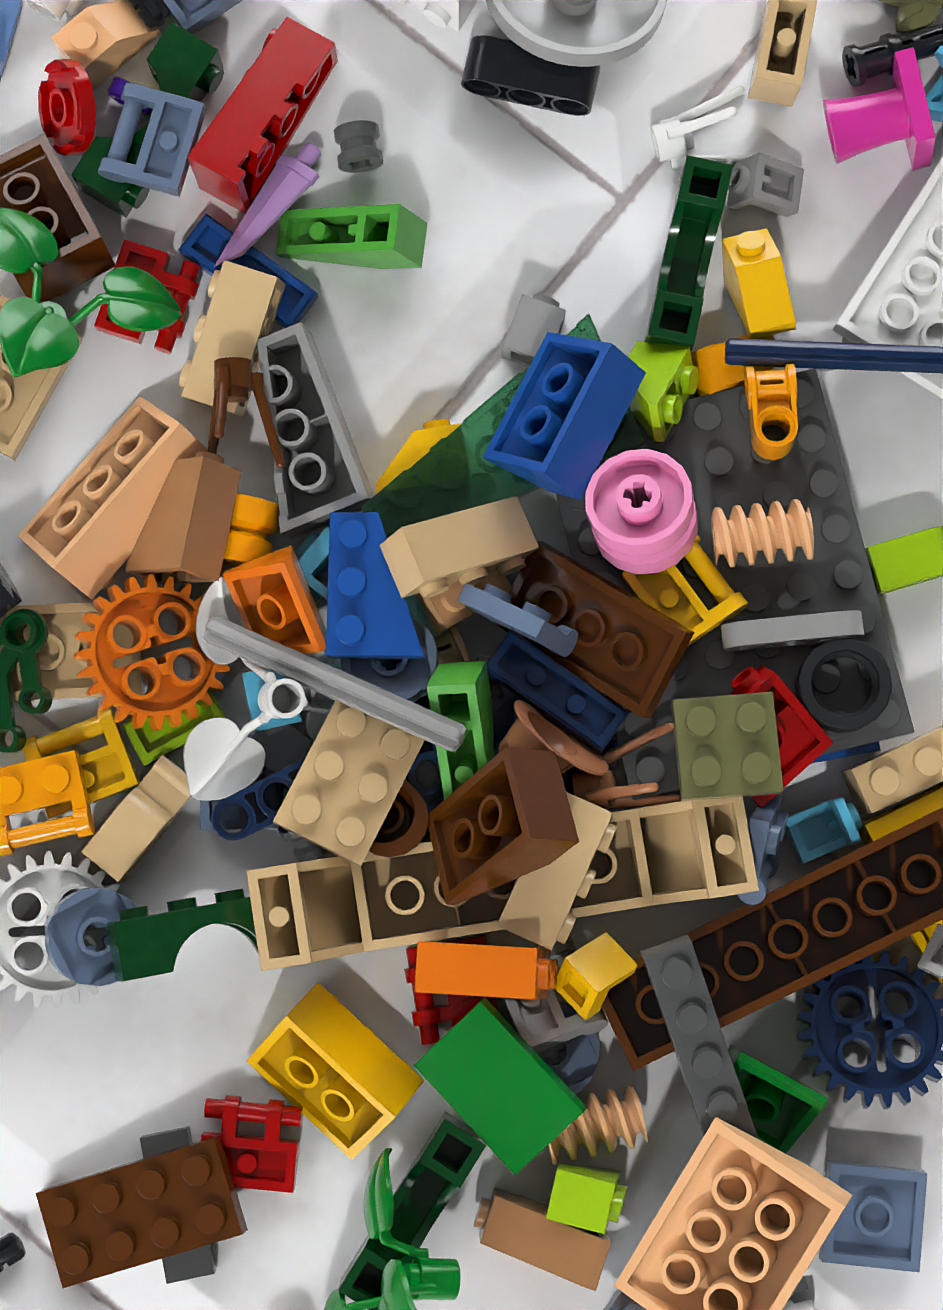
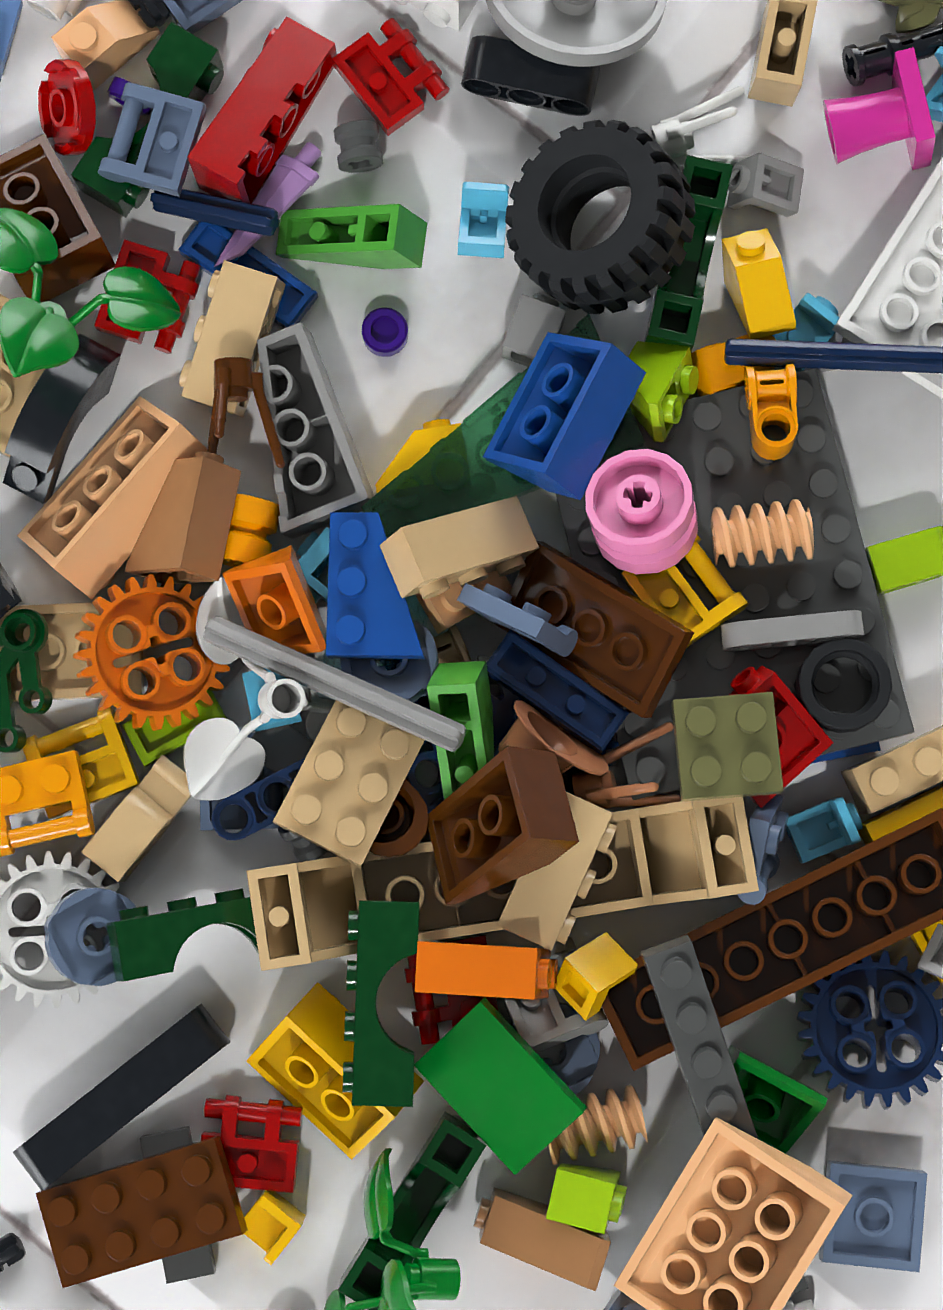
none -> black arch [3,334,121,504]
none -> black beam [12,1003,231,1191]
none -> dark blue axle [150,189,280,237]
none -> yellow panel [244,1190,306,1265]
none -> red plate [332,18,450,136]
none -> dark green arch [343,900,419,1107]
none -> dark purple tile [362,307,408,357]
none -> medium azure bracket [458,182,509,258]
none -> black tyre [505,120,696,314]
none -> medium azure bracket [772,293,840,372]

